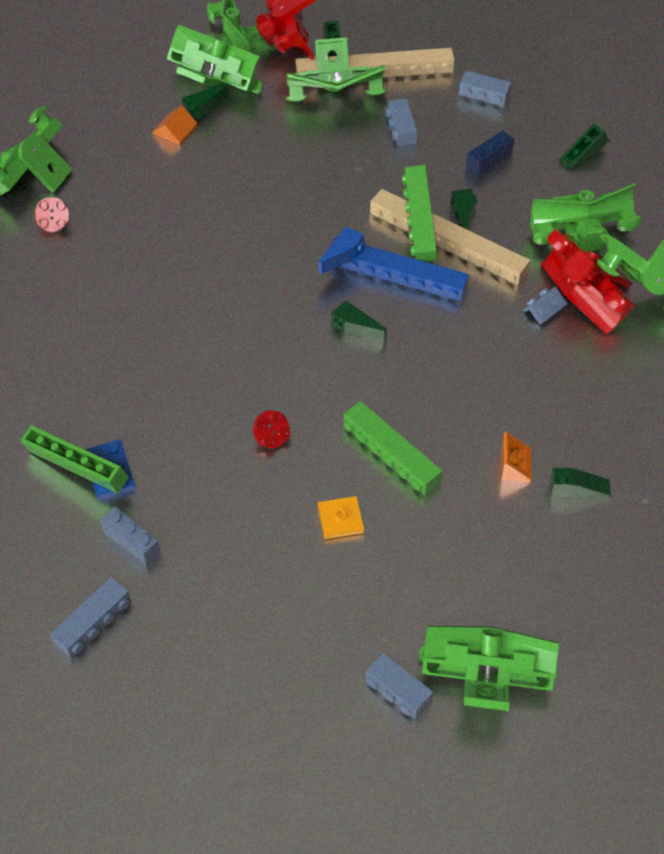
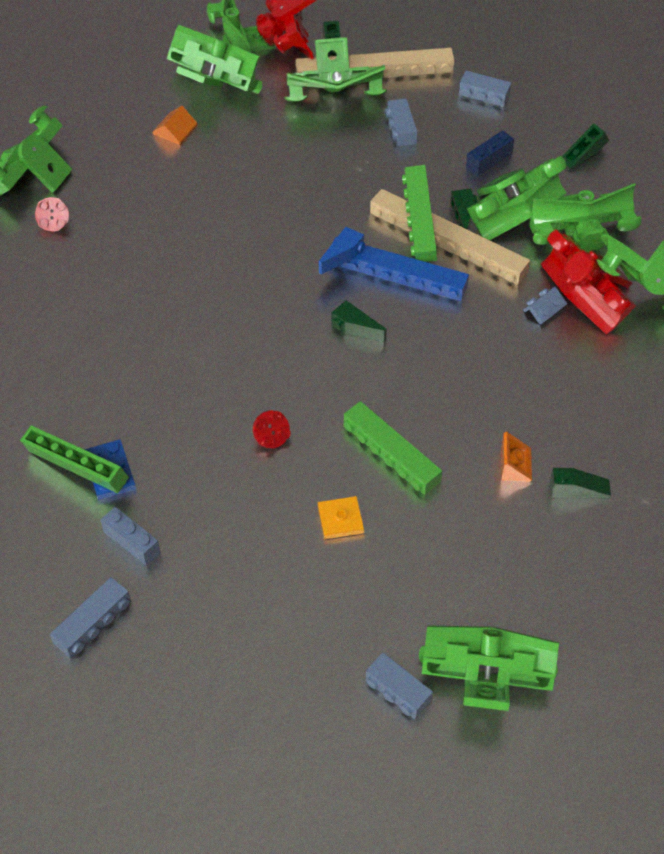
dark green slope [181,83,228,120] -> none
none -> bright green piece [467,156,567,240]

